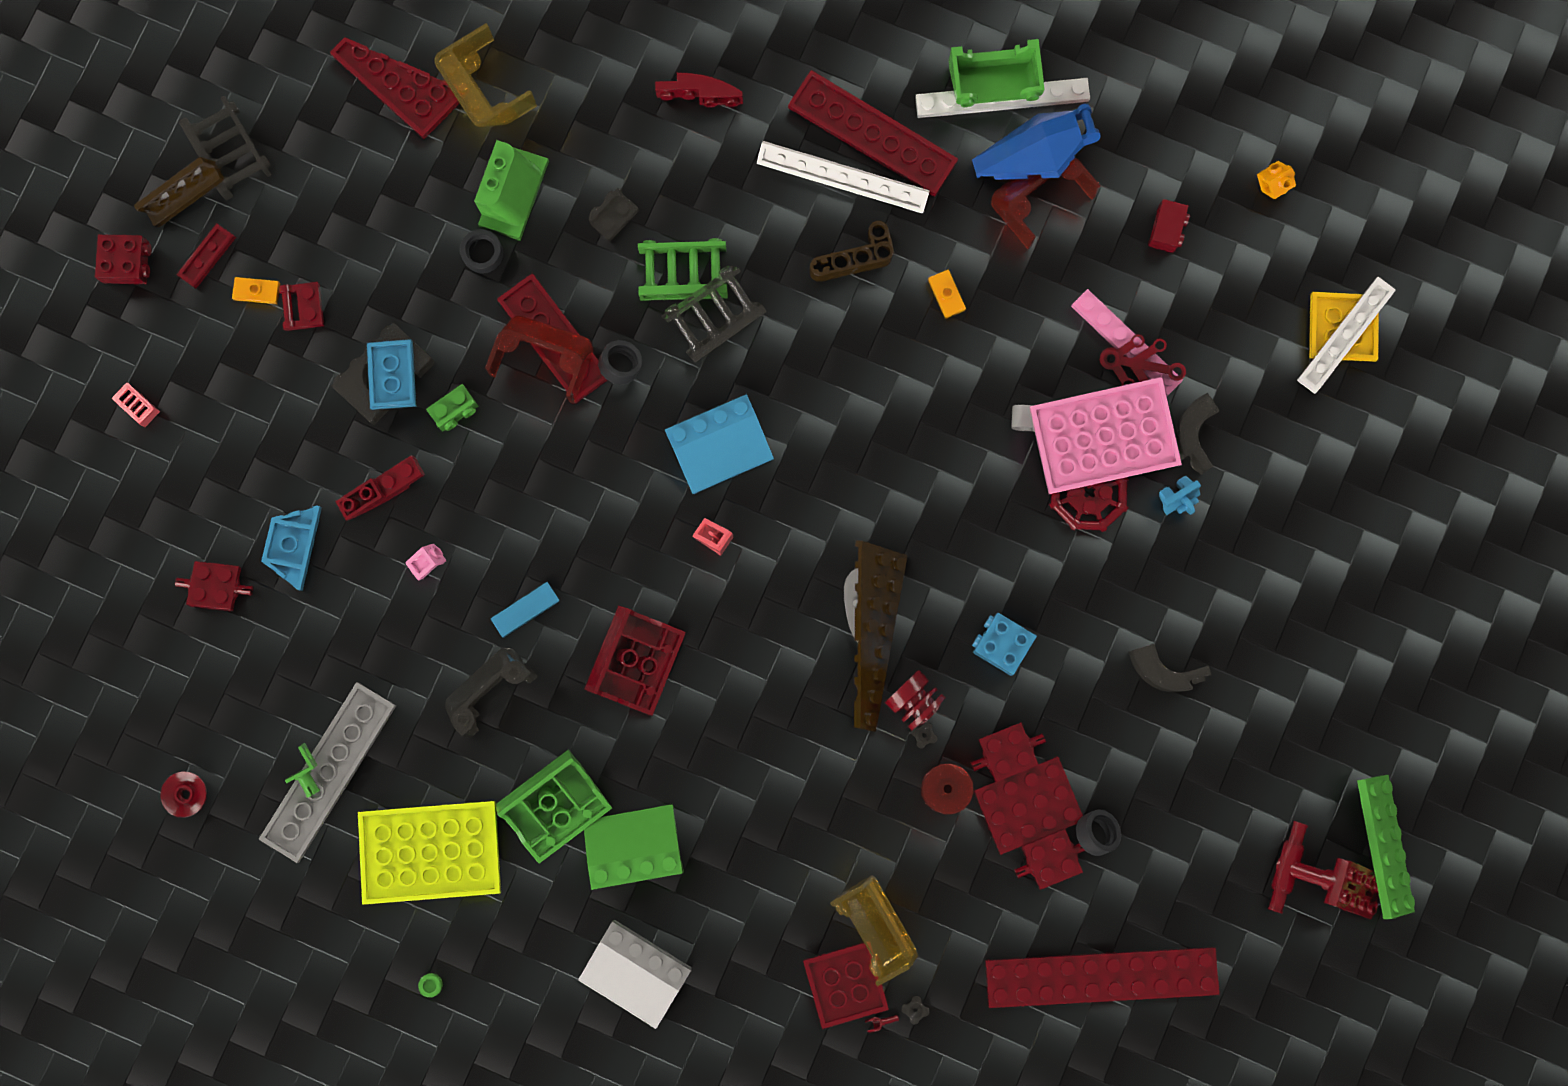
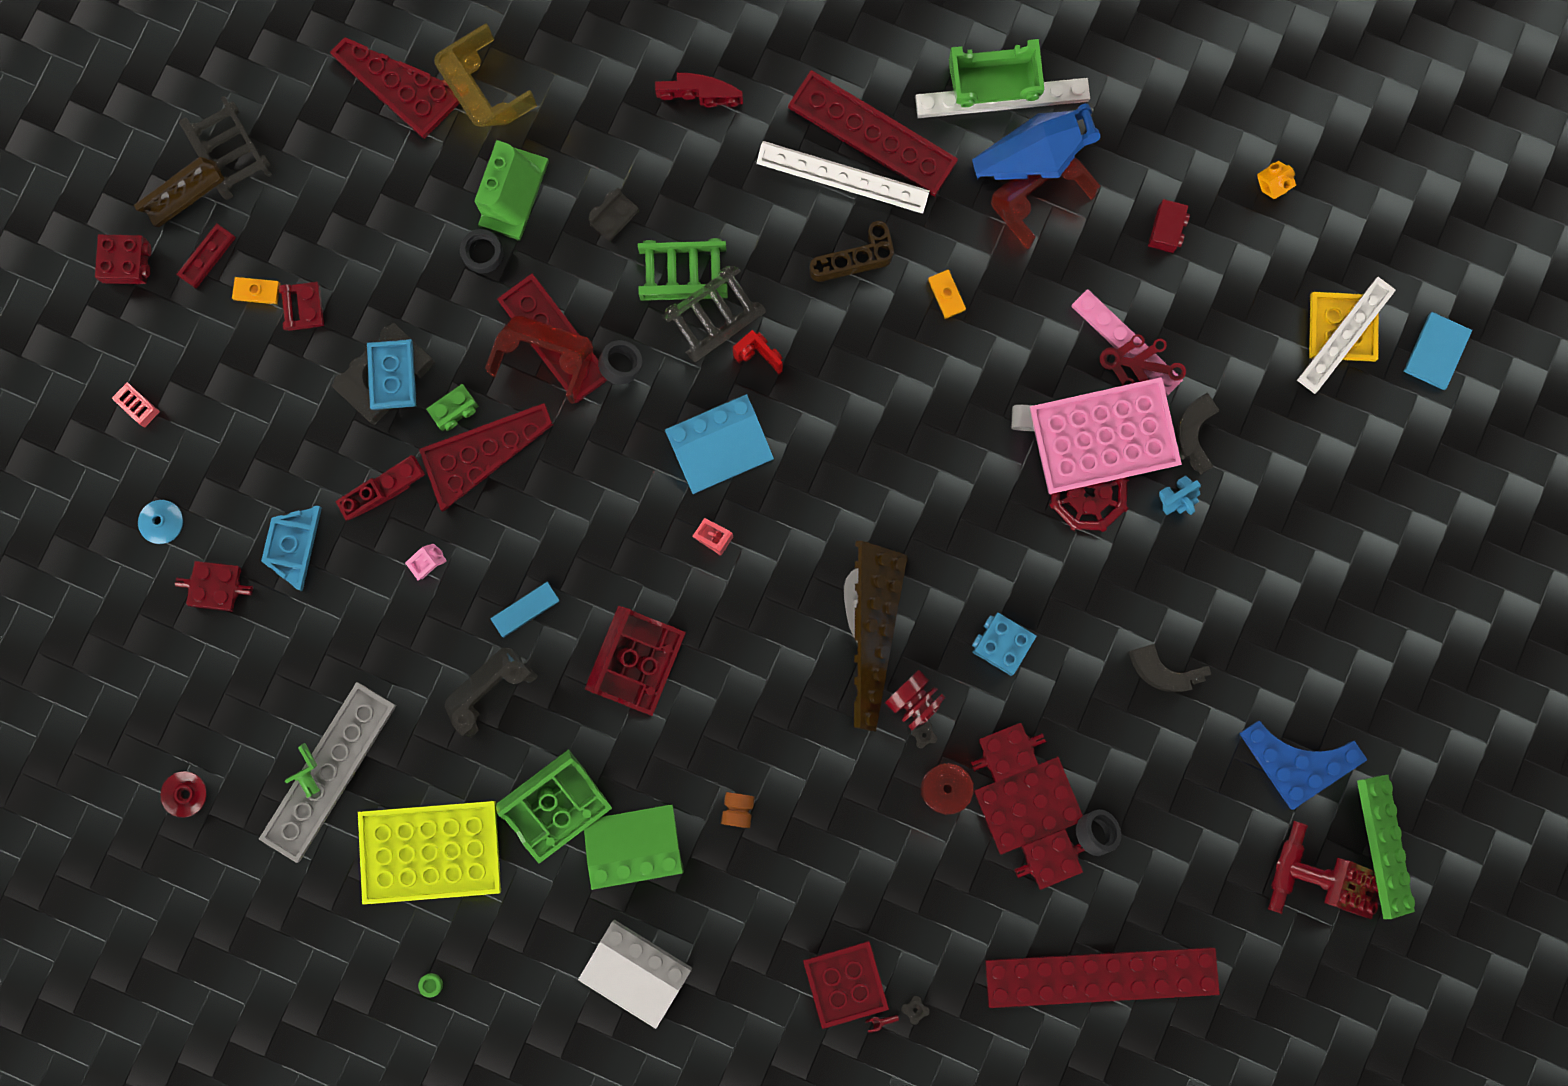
clear yellow windscreen [831,875,918,986] -> none
none -> dark azure dish [138,500,183,544]
none -> dark red wing [419,403,553,512]
none -> dark orange wheel [721,792,755,828]
none -> red bracket [733,330,783,374]
none -> blue plate [1239,721,1367,810]
none -> dark azure tile [1403,312,1472,390]

